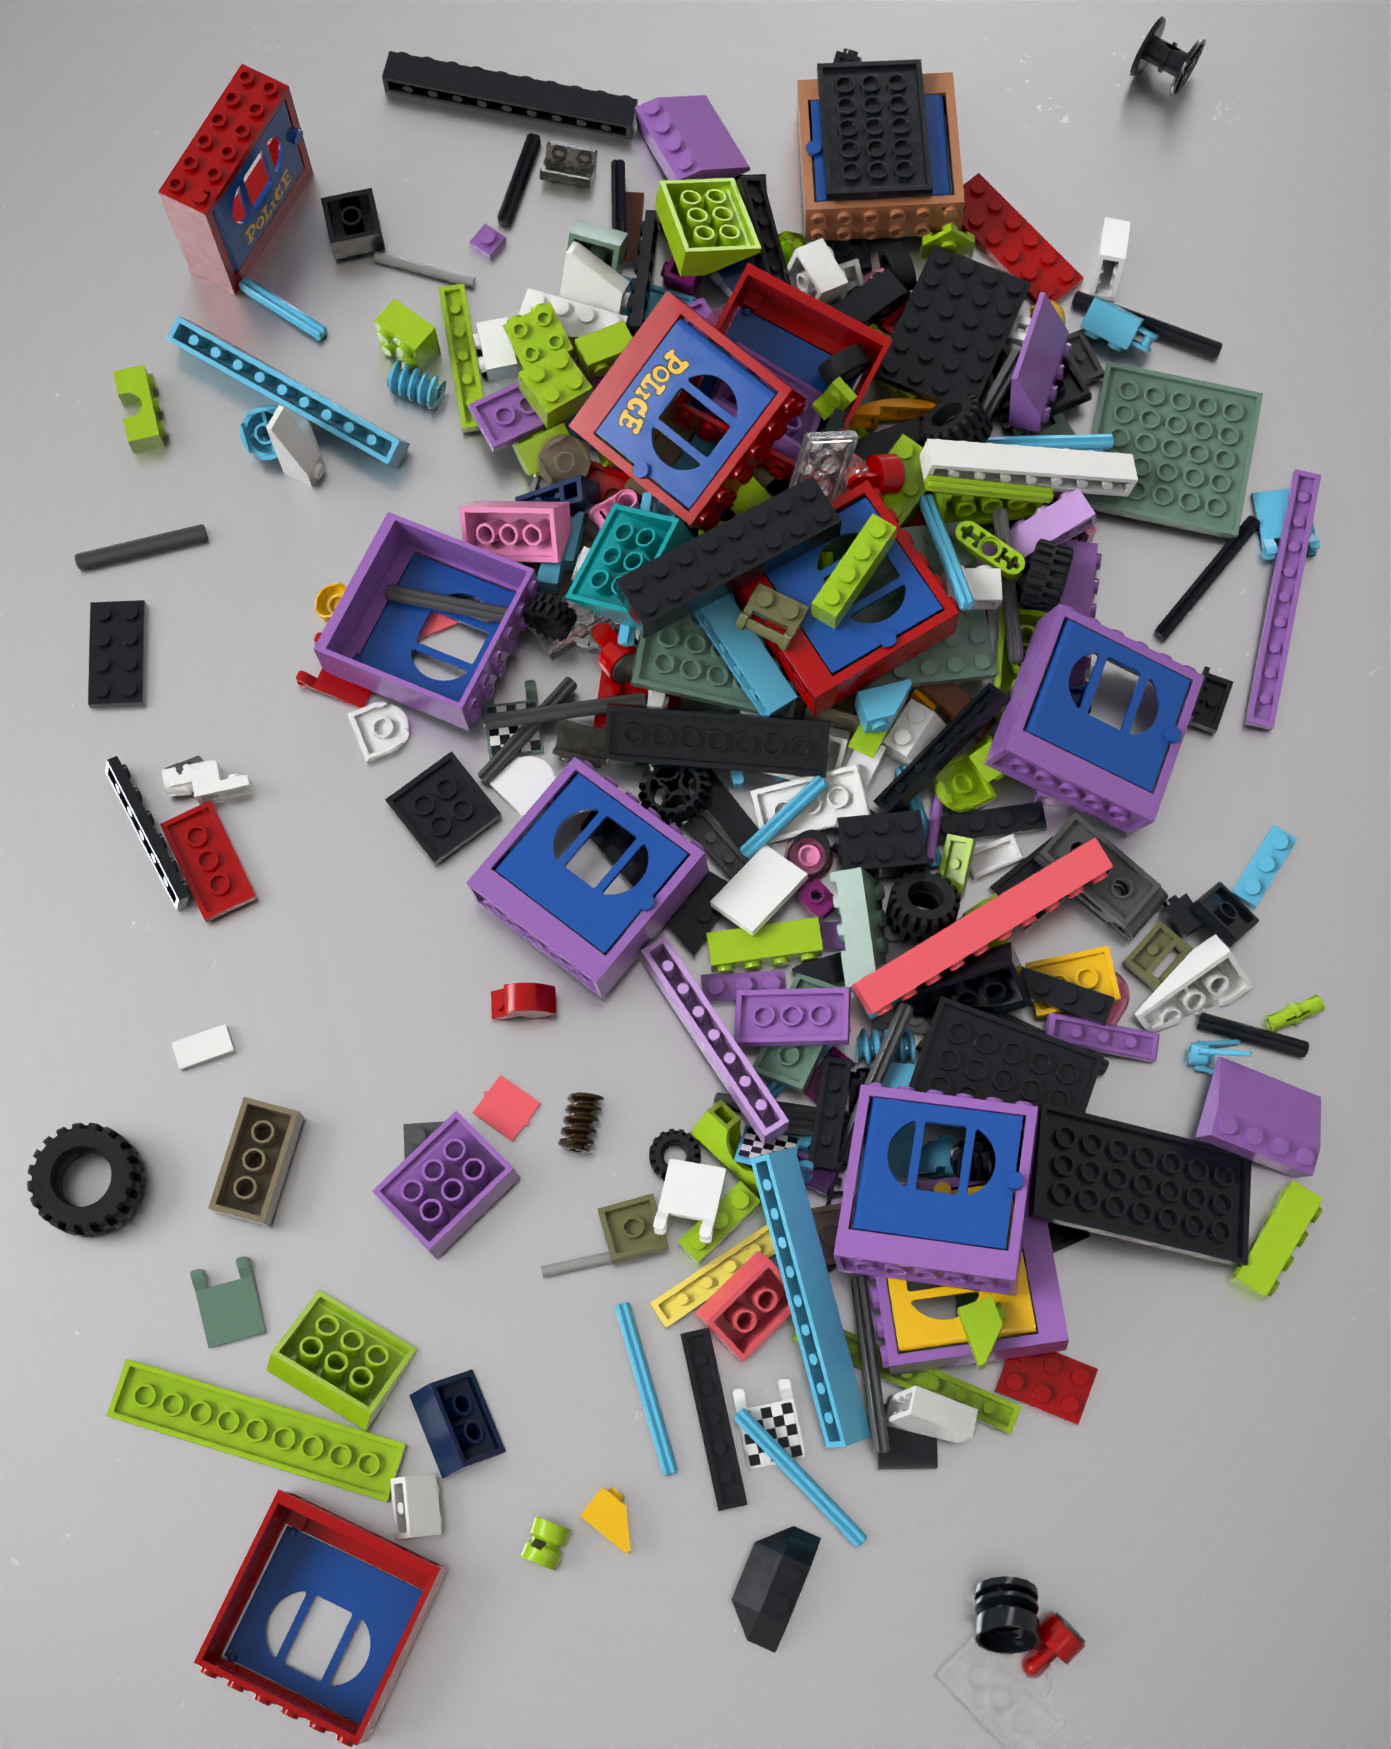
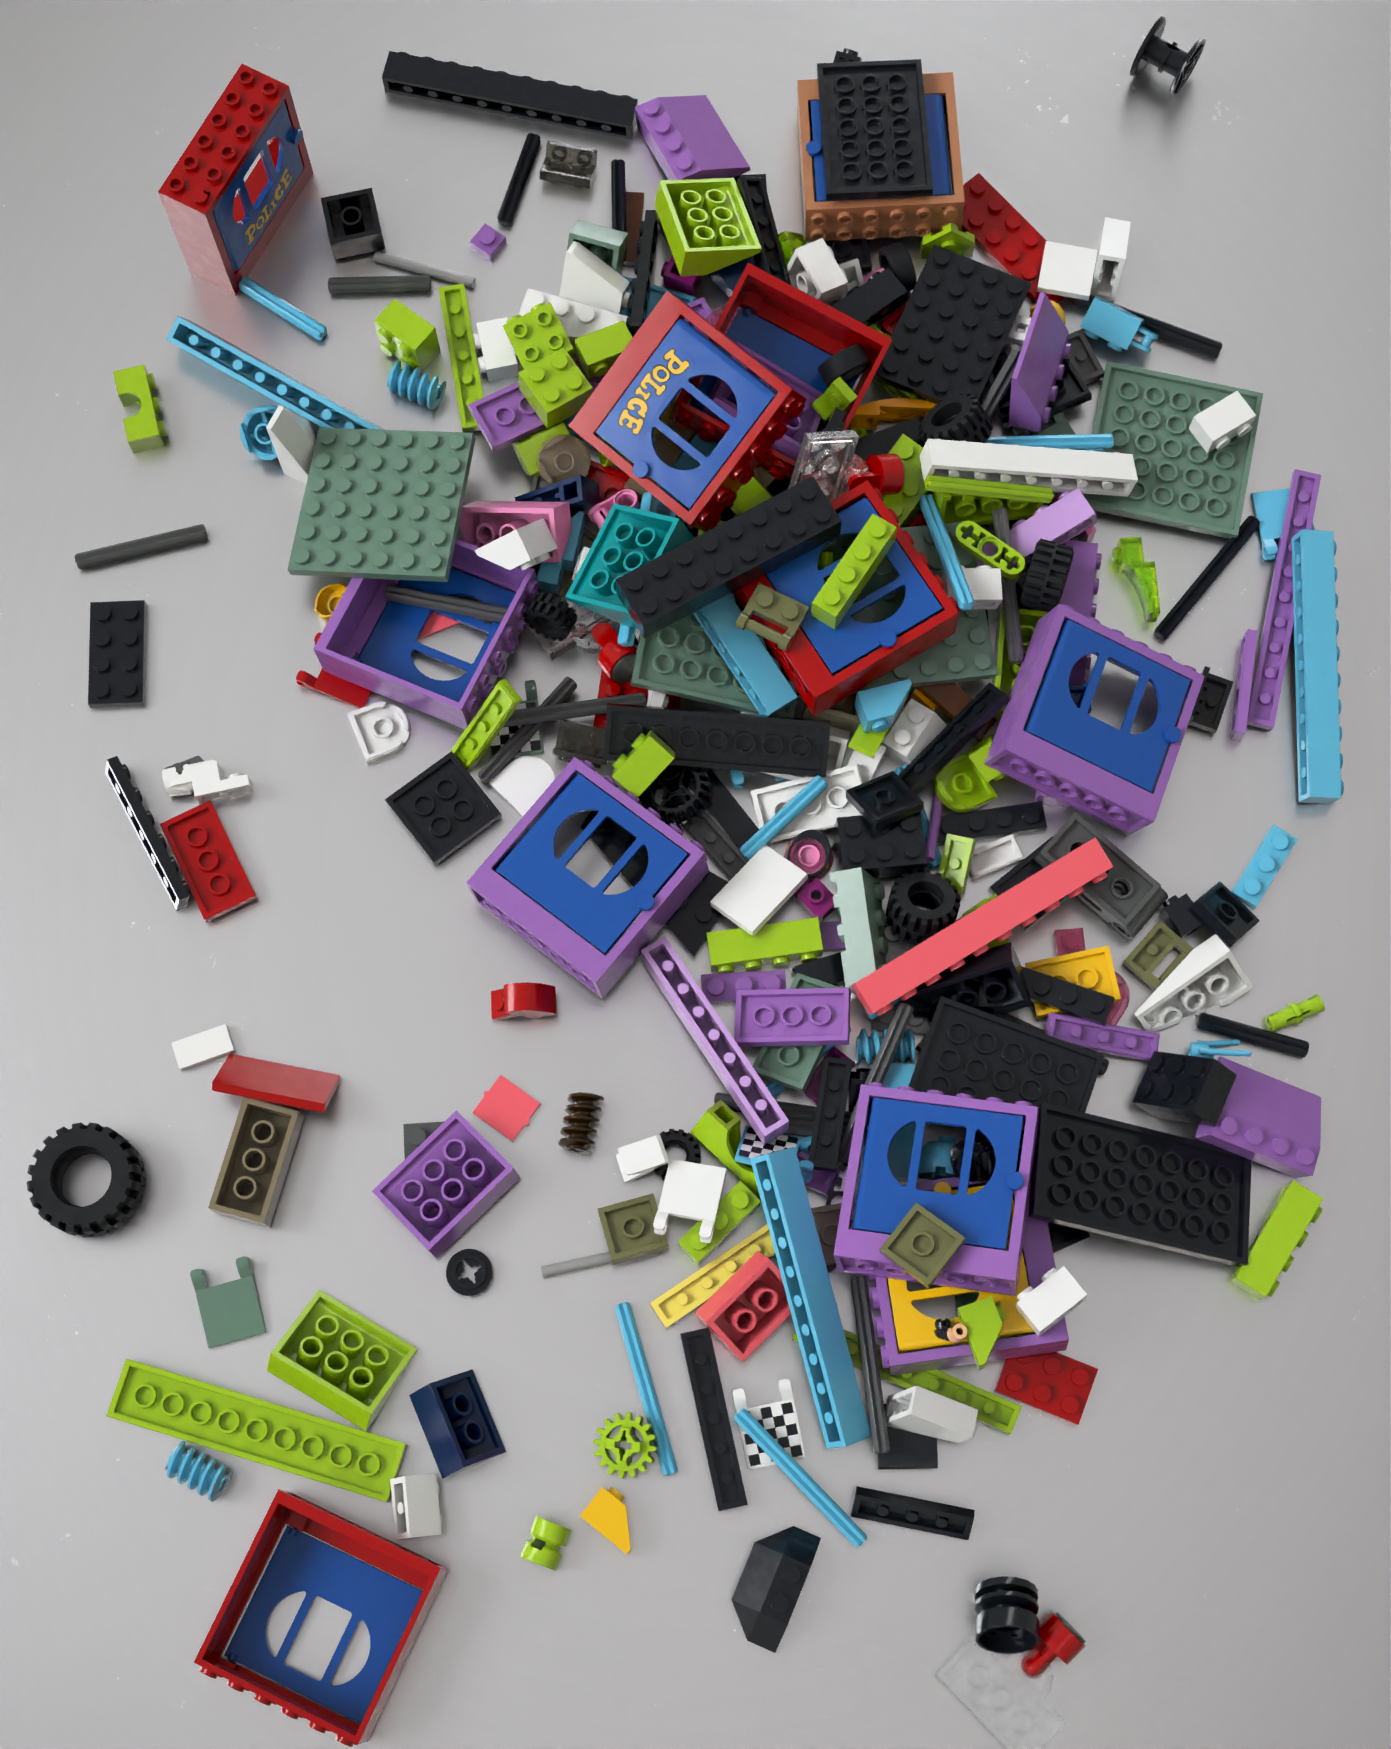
none -> medium azure piece [165,1441,233,1502]
none -> tile [212,1054,340,1112]
none -> sand green plate [287,428,476,582]
none -> dark grey axle [328,275,431,293]
none -> black gear [446,1249,493,1296]
none -> lime tile [451,679,523,771]
none -> white slope [475,518,558,571]
none -> lime gear [593,1412,659,1478]
none -> lime brick [612,730,676,798]
none -> white slope [616,1135,669,1182]
none -> black plate [846,771,924,830]
none -> black plate [851,1486,975,1540]
none -> olive plate [879,1202,966,1289]
none -> arm [934,1318,967,1343]
none -> white brick [1016,1266,1087,1337]
none -> white tile [1037,241,1098,301]
none -> clear pink plate [1054,928,1086,956]
none -> clear neon green slope [1112,537,1160,622]
none -> black brick [1132,1051,1237,1127]
none -> white brick [1189,391,1256,453]
none -> medium lavender tile [1230,629,1258,742]
none -> medium azure brick [1292,529,1344,804]

